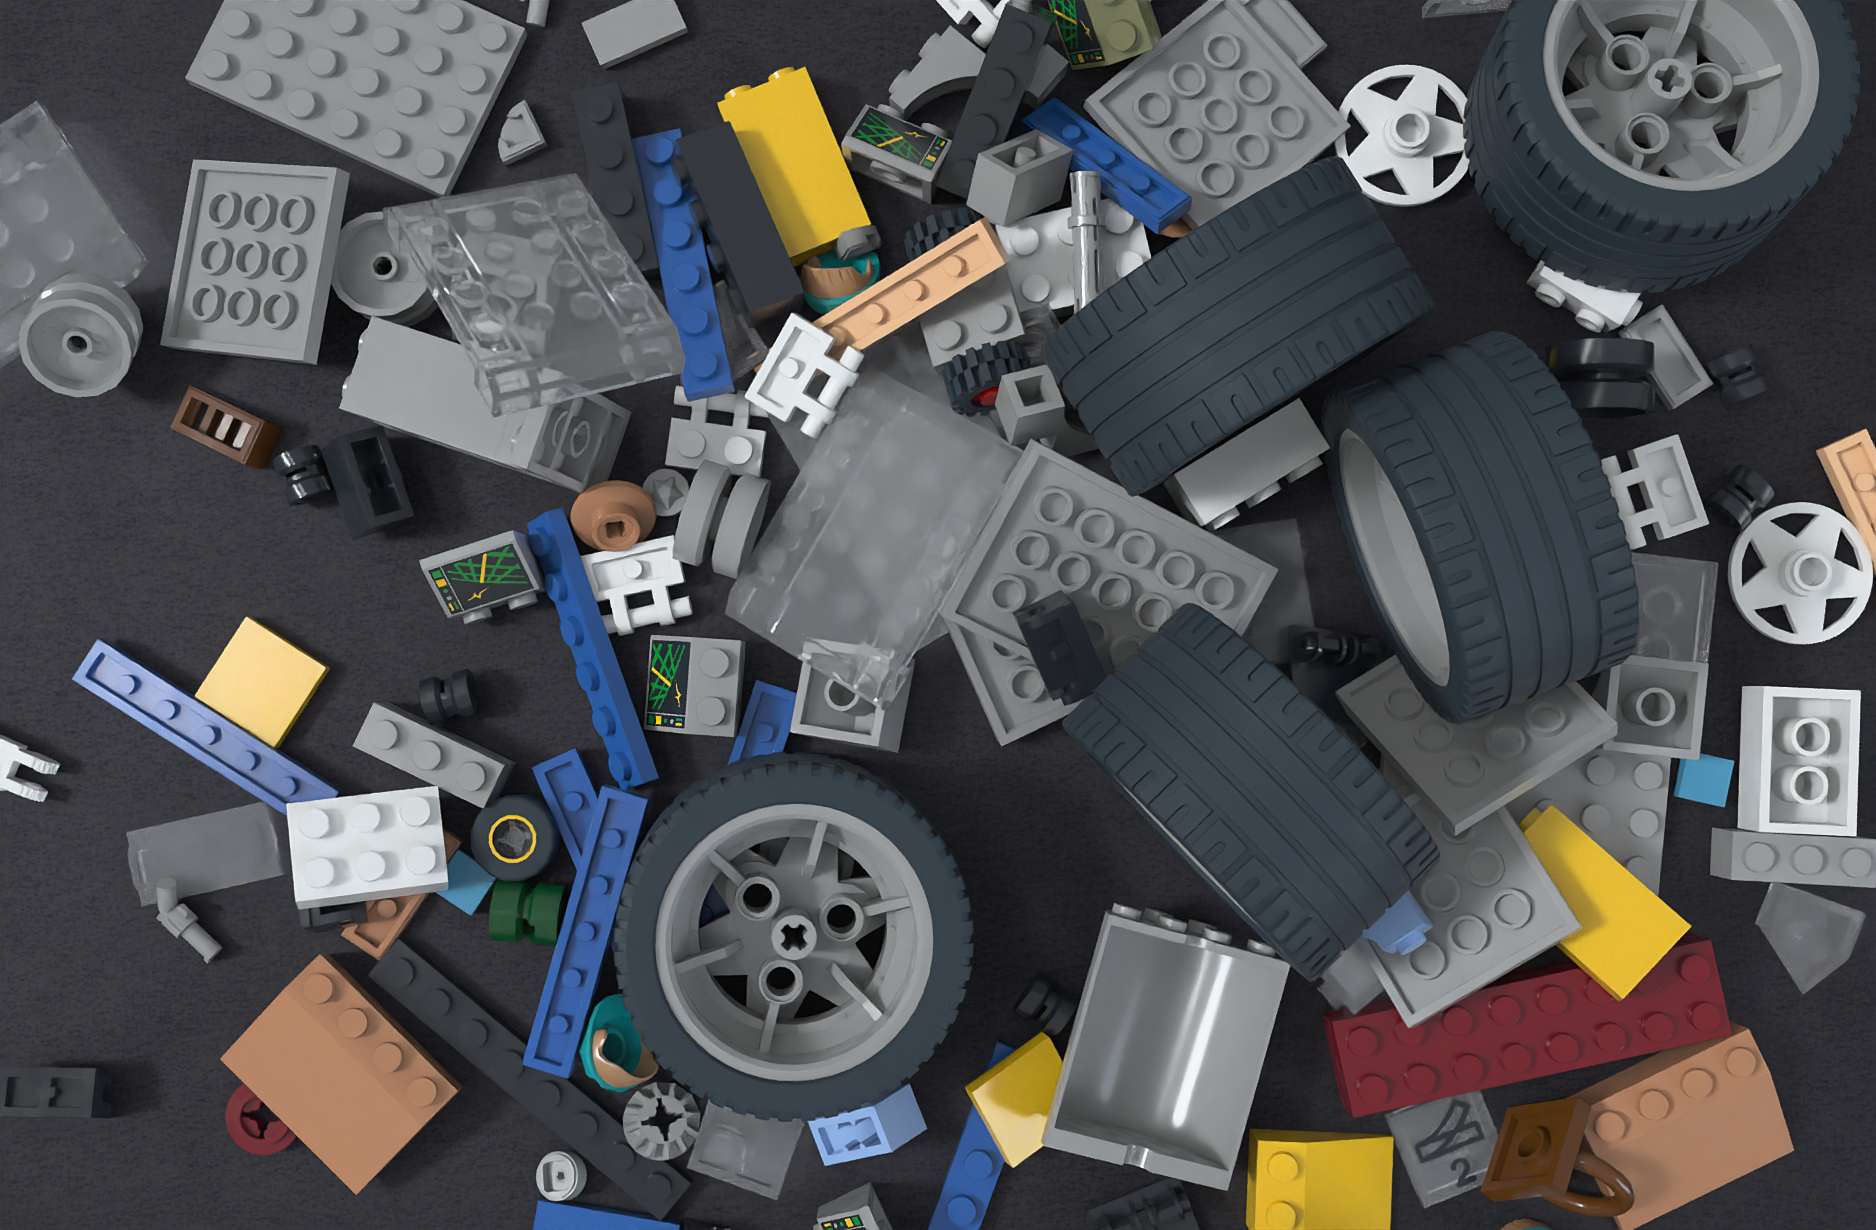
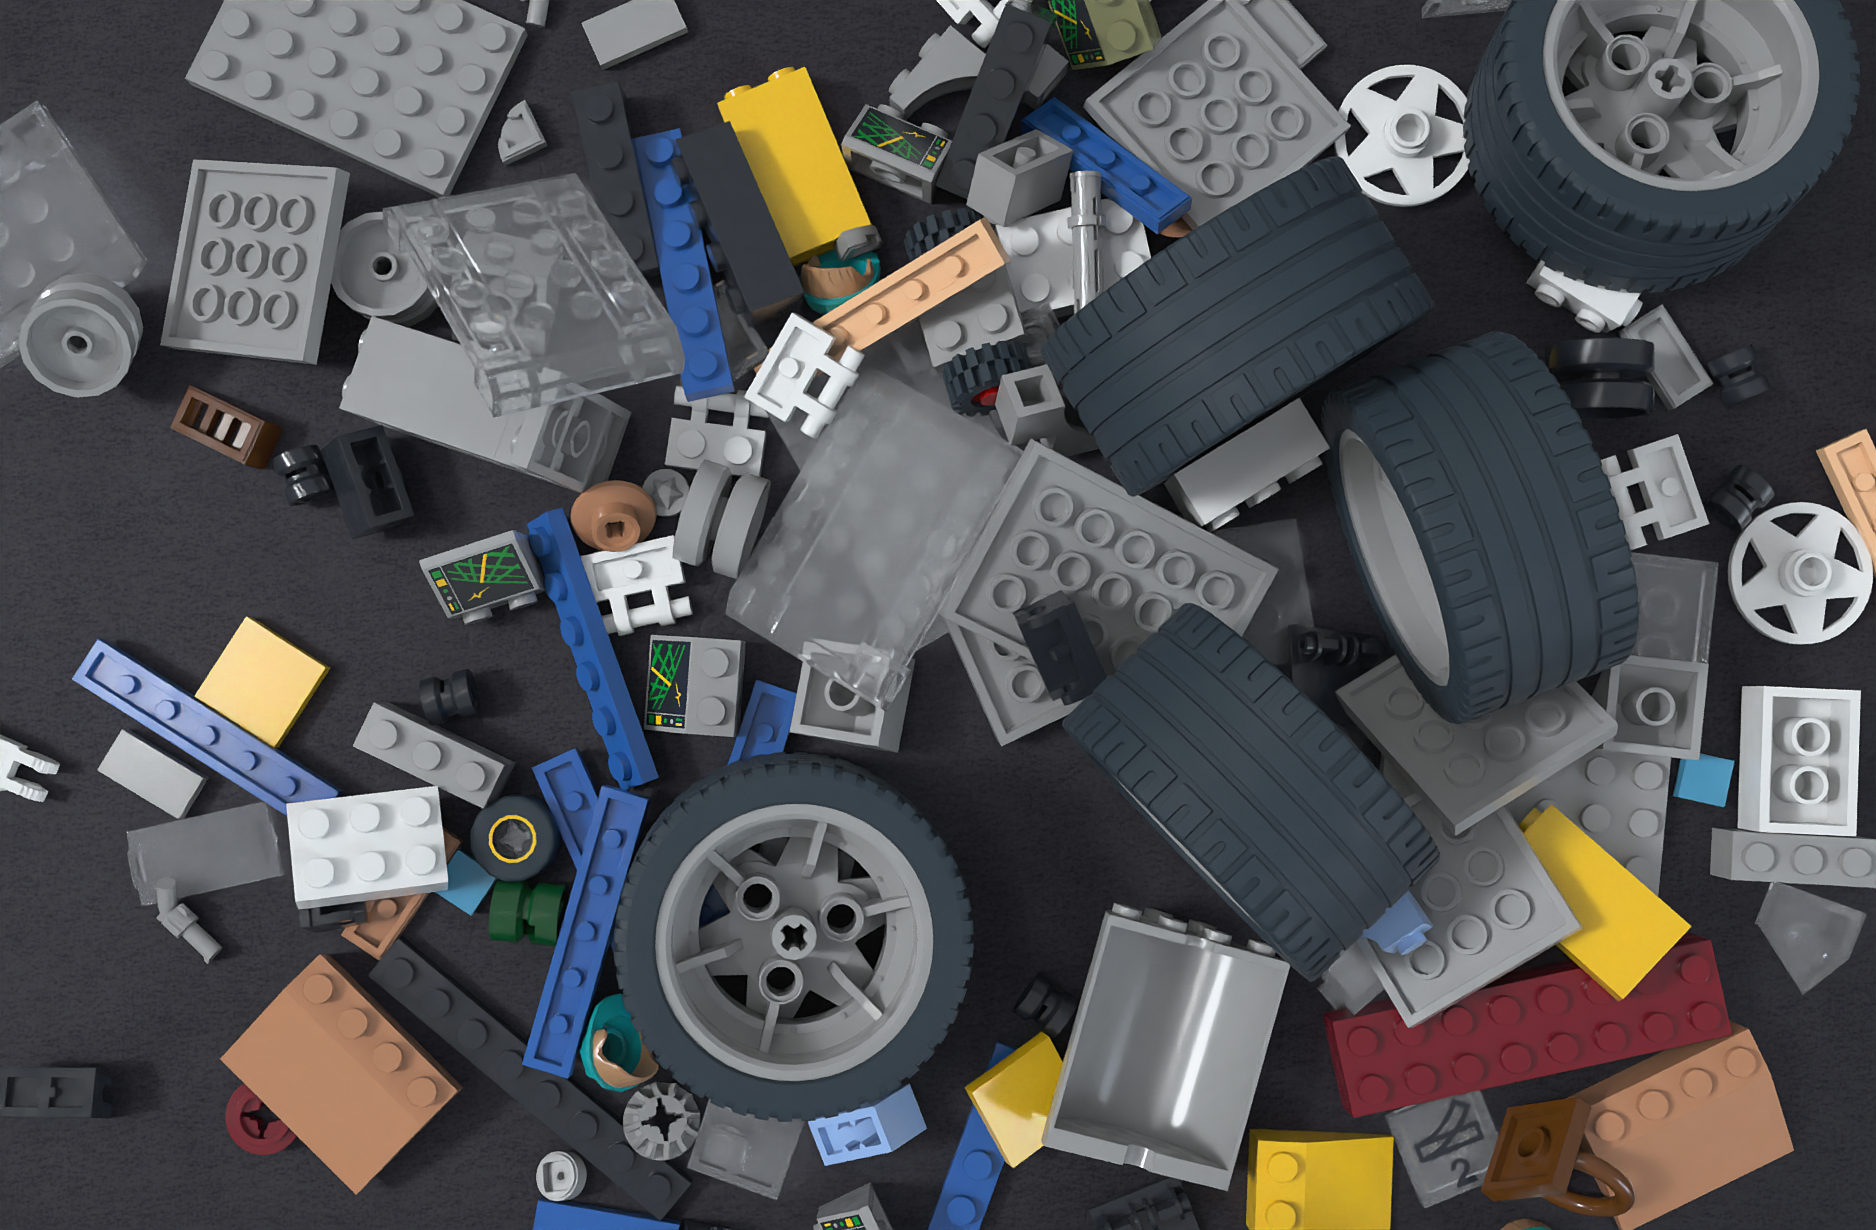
none -> tile [98,729,209,819]

